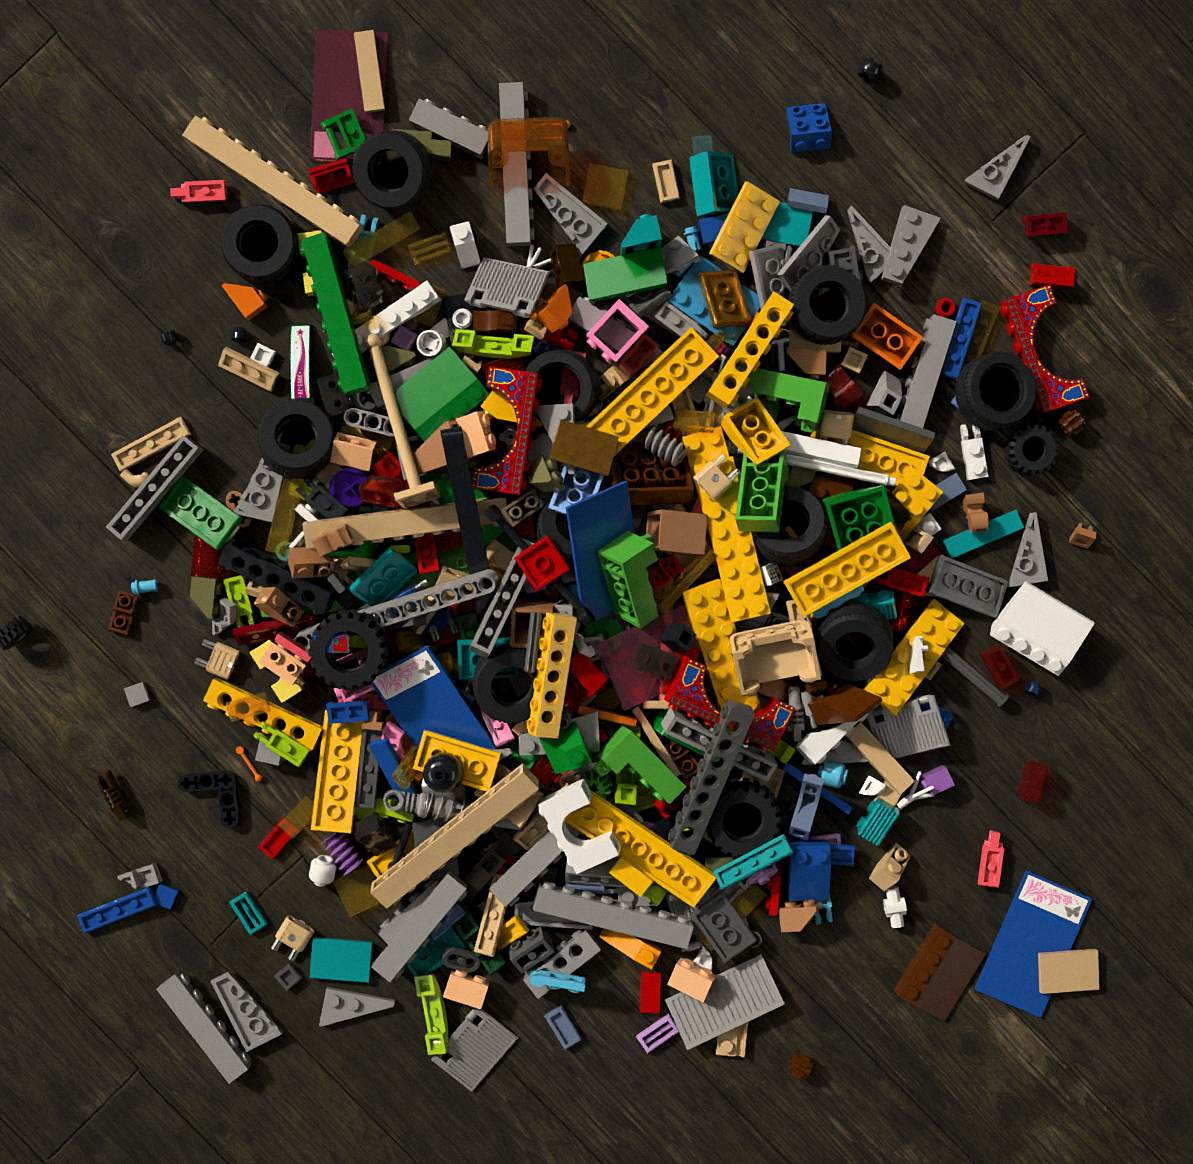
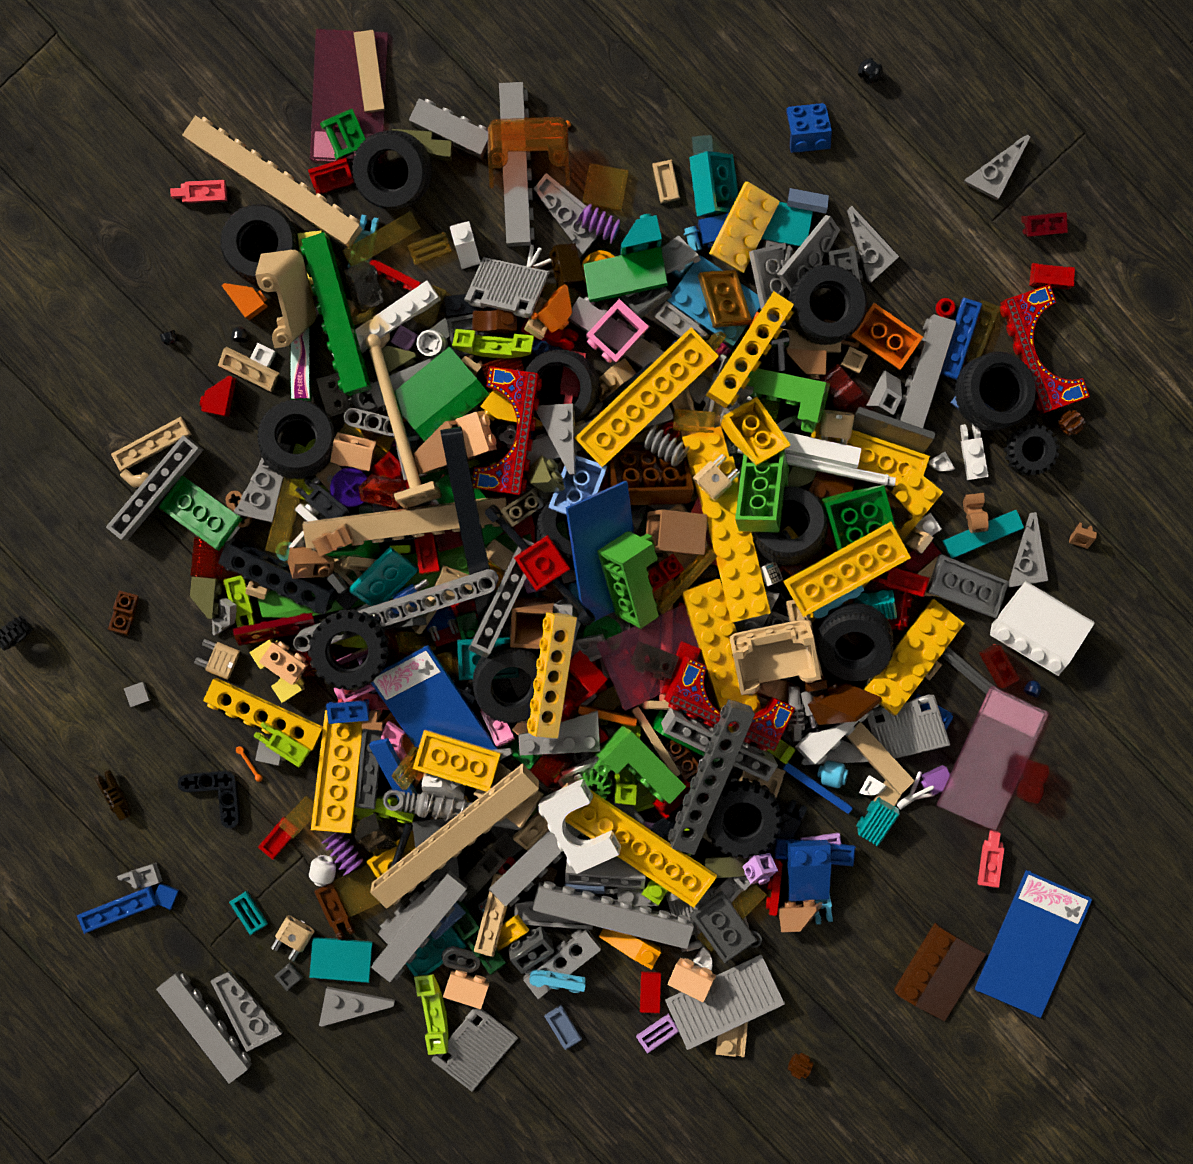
medium azure pin [131,579,158,596] -> none
clear yellow tile [226,692,271,722] -> none
medium nougat slope [254,587,304,627] -> none
coral tile [274,631,311,662] -> none
sticker [313,635,349,653] -> none
black cylinder [423,752,464,793] -> none
white plate [452,309,473,329] -> none
dark grey axle [524,612,542,673] -> none
green slope [539,721,592,774] -> none
pearl gold tile [549,419,619,476] -> none
dark grey pin [560,707,572,729] -> none
white tile [574,633,596,658] -> none
yellow tile [609,856,653,897] -> none
clear red brick [618,335,657,378] -> none
black brick [660,624,697,652] -> none
teal tile [713,834,794,890] -> none
sand blue arch [788,774,824,841] -> none
tan slope [869,843,911,891] -> none
light grey wing [881,205,941,286] -> none
white axle [883,886,907,928] -> none
white slope [909,636,929,674] -> none
sand blue tile [930,473,967,510] -> none
tan tile [1038,949,1099,994] -> none
none -> red slope [200,376,236,417]
none -> tan windscreen [255,250,316,348]
none -> reddish brown hinge [314,882,355,940]
none -> medium lavender piece [576,204,620,244]
none -> clear pink piece [937,686,1049,831]

